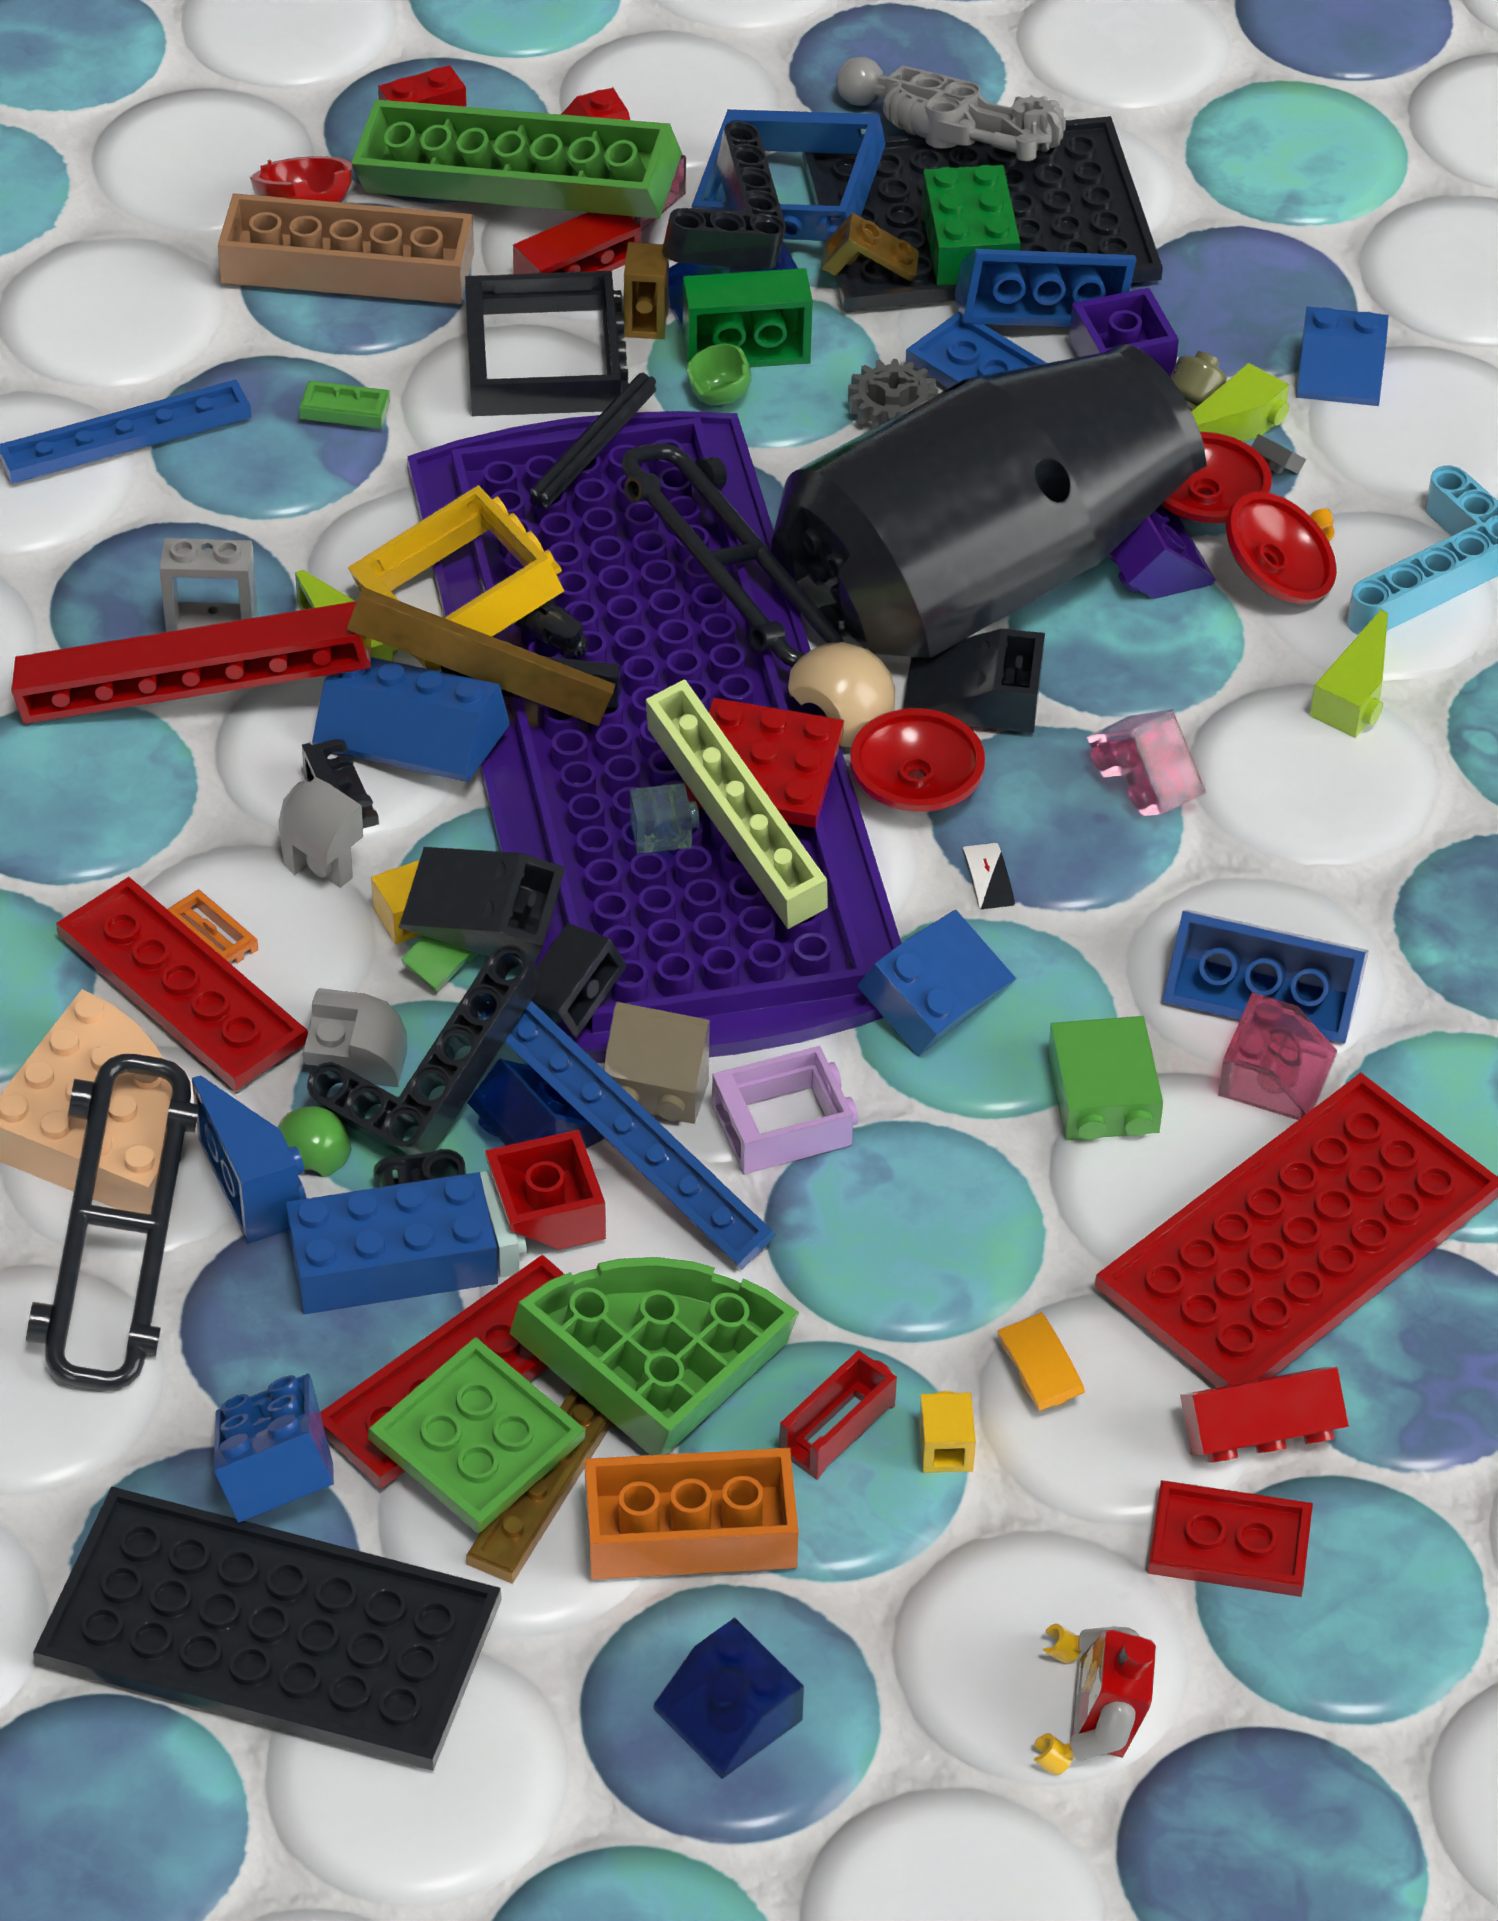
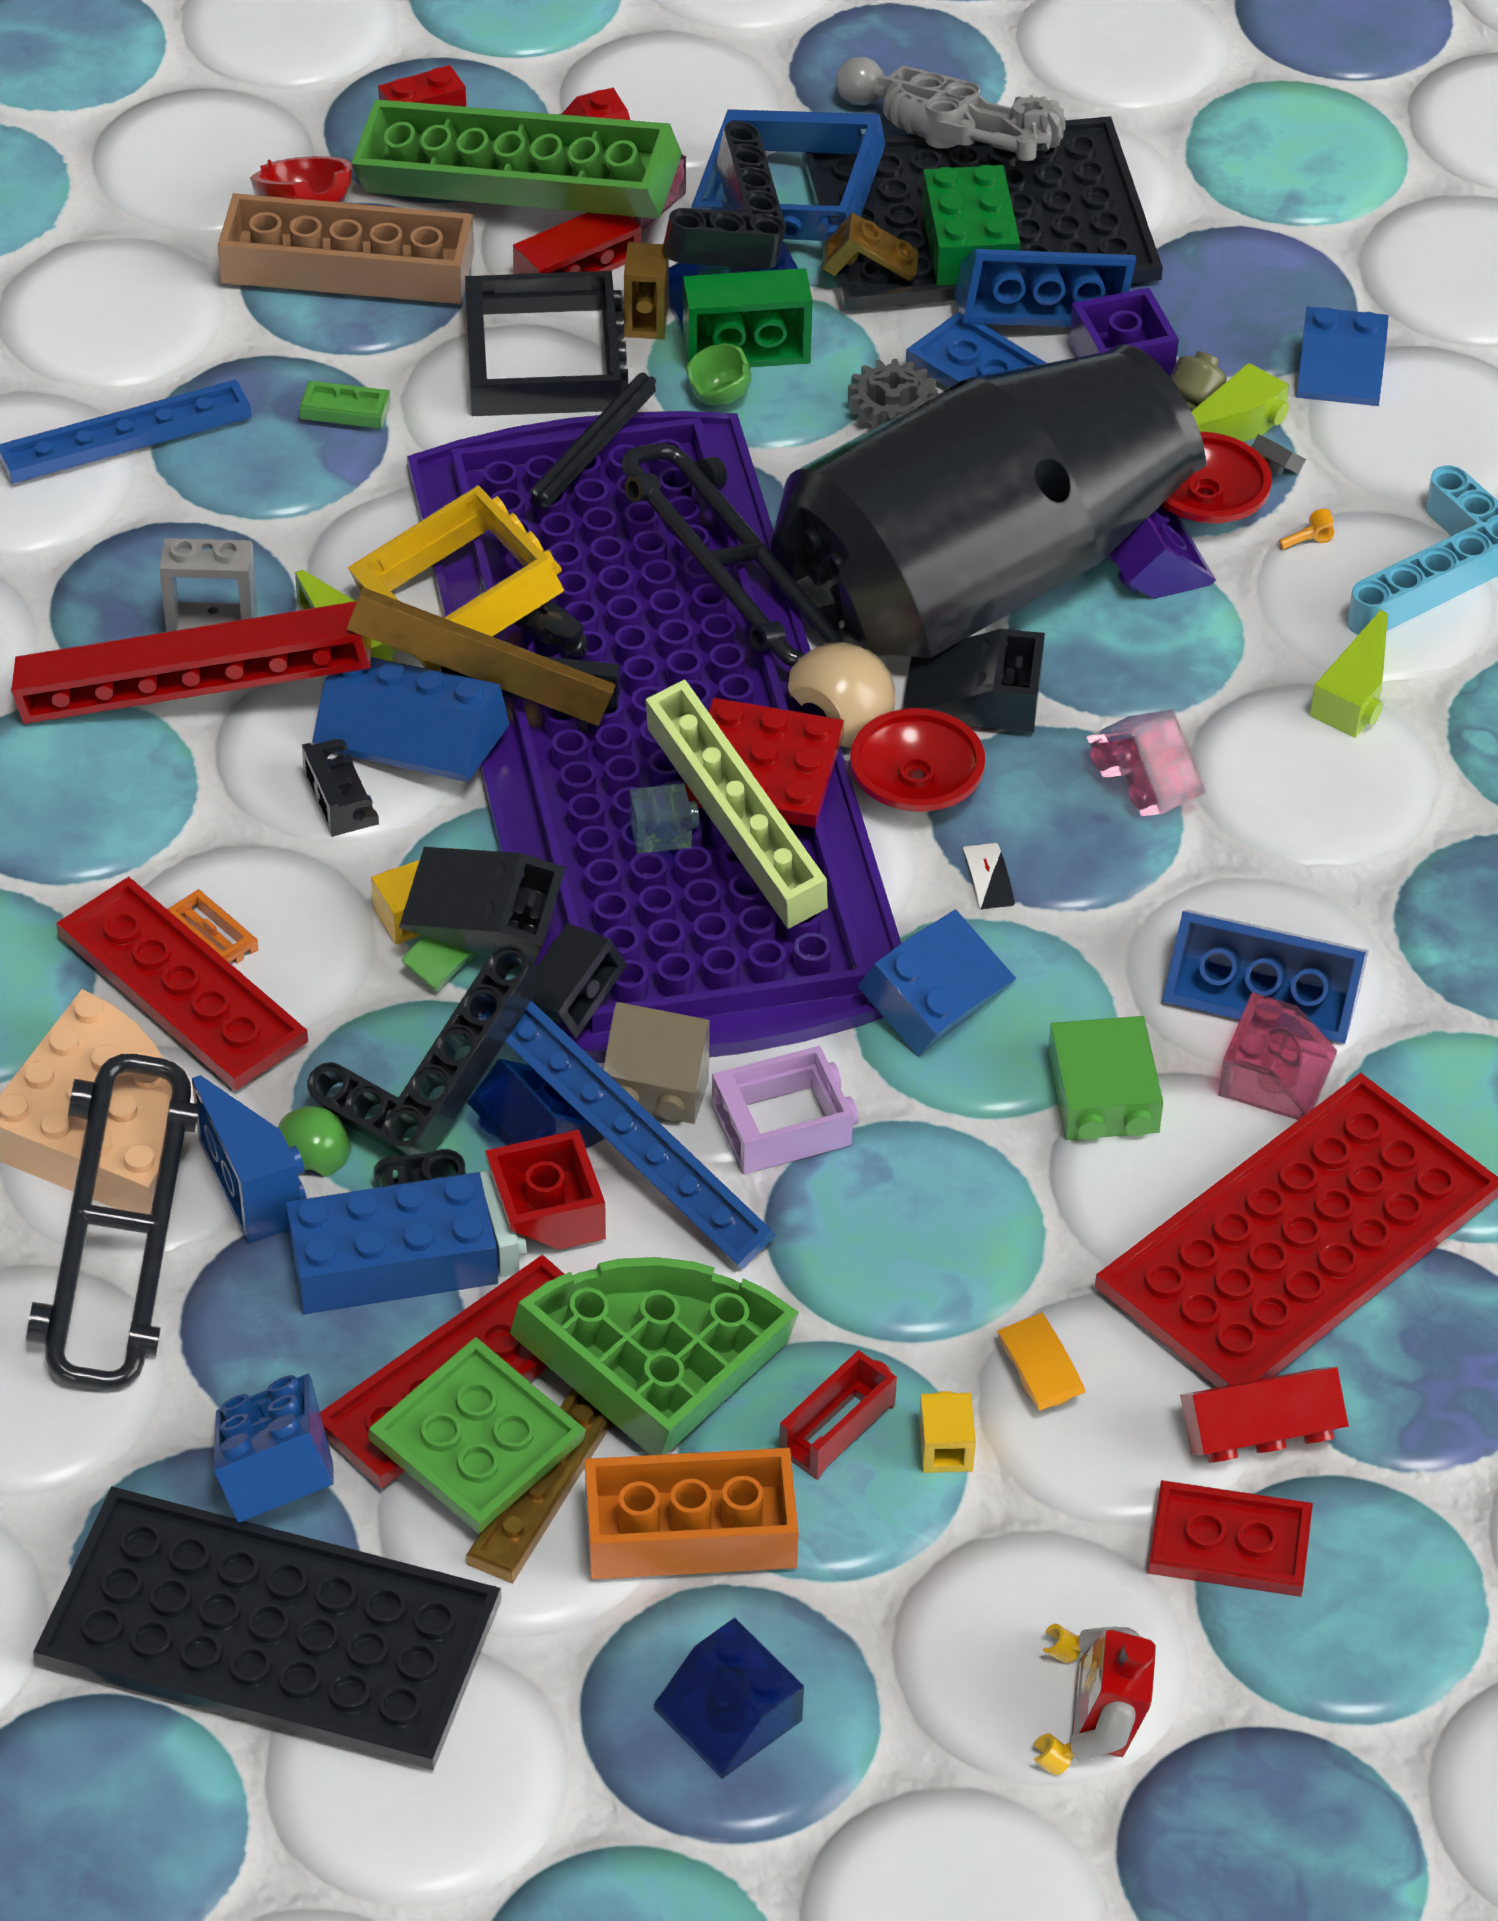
light grey brick [278,777,364,888] -> none
light grey brick [303,988,407,1087] -> none
red dish [1226,492,1337,604] -> none

